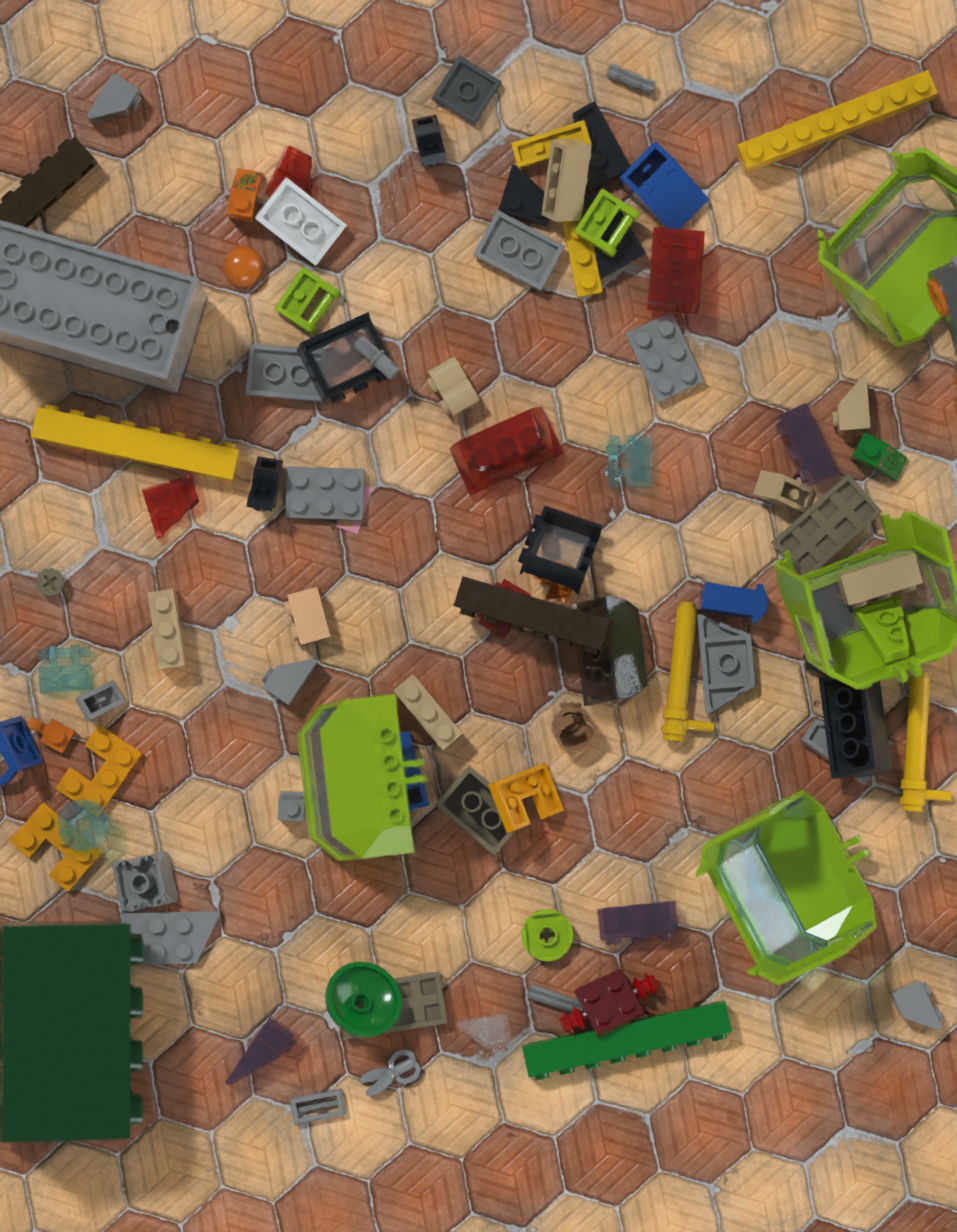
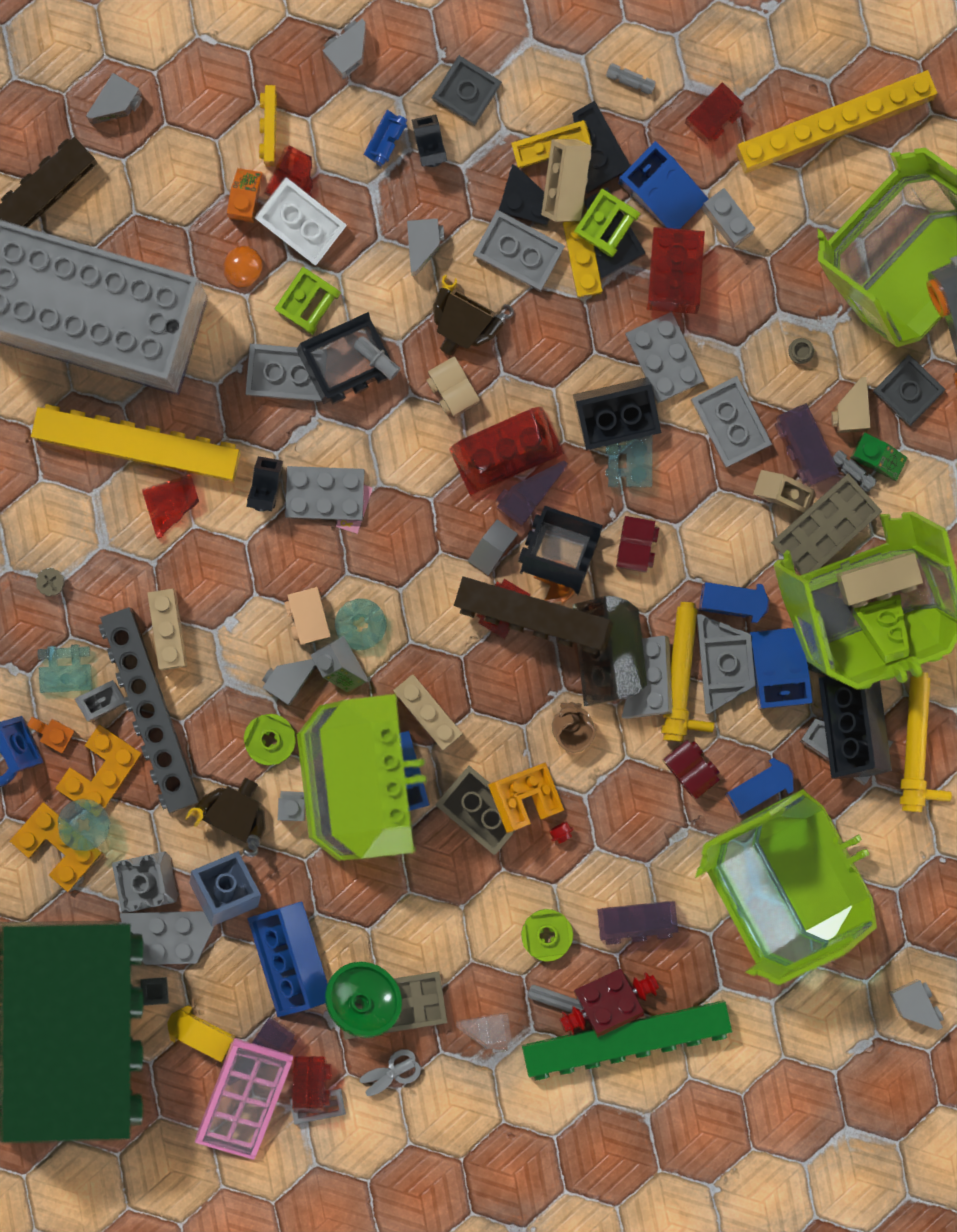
none -> dark grey brick [98,607,200,813]
none -> pearl dark grey tile [140,977,169,1006]
none -> yellow piece [167,1005,236,1062]
none -> dark brown torso [185,777,266,857]
none -> sand blue slope [189,851,261,927]
none -> clear piece [195,1038,293,1160]
none -> lime plate [244,714,296,765]
none -> blue slope [247,901,328,1017]
none -> yellow plate [259,85,277,167]
none -> clear red brick [292,1056,332,1113]
none -> light grey slope [311,636,369,692]
none -> light grey slope [323,19,366,79]
none -> clear light blue plate [335,599,387,650]
none -> blue hinge [363,110,407,167]
none -> light grey slope [407,218,445,276]
none -> dark brown torso [433,275,514,356]
none -> light grey slope [468,519,518,576]
none -> clear purple slope [496,461,568,527]
none -> red plate [549,821,574,844]
none -> black slope [573,377,661,450]
none -> dark red brick [616,516,659,573]
none -> light grey wing [621,636,673,719]
none -> dark red brick [662,740,720,800]
none -> clear red brick [685,82,744,145]
none -> light grey plate [691,376,772,468]
none -> light grey brick [702,188,755,249]
none -> blue piece [725,758,794,816]
none -> blue slope [750,628,813,709]
none -> dark tan plate [788,338,814,364]
none -> light grey axle [831,450,877,491]
none -> dark grey tile [873,355,946,427]

